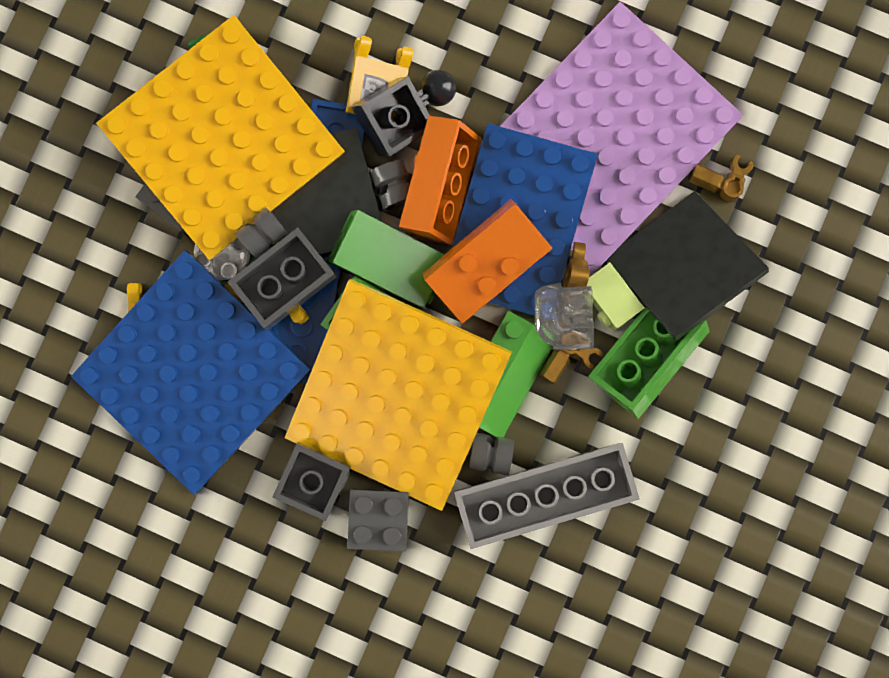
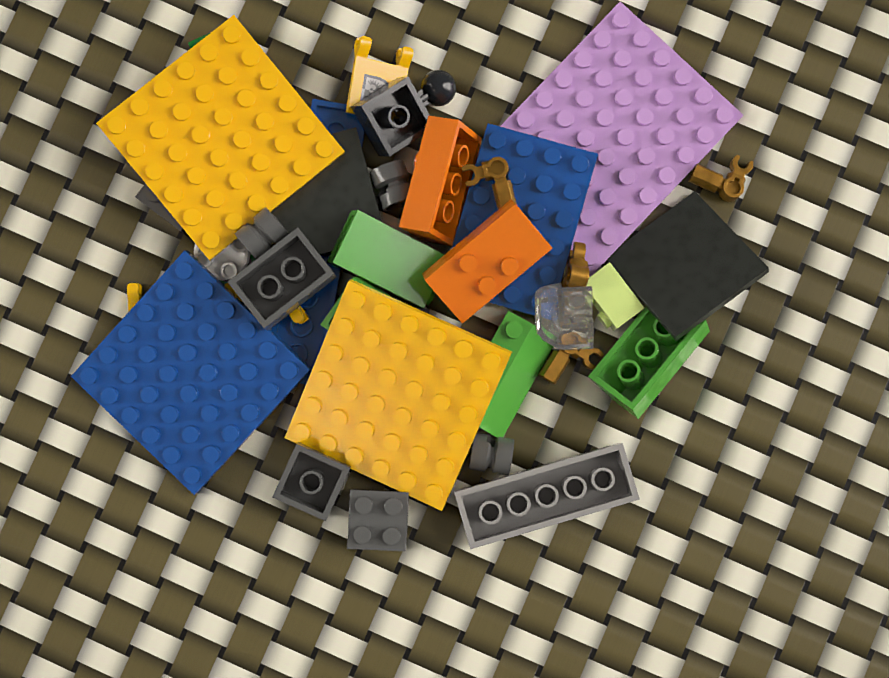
none -> pearl gold bar [462,157,517,209]

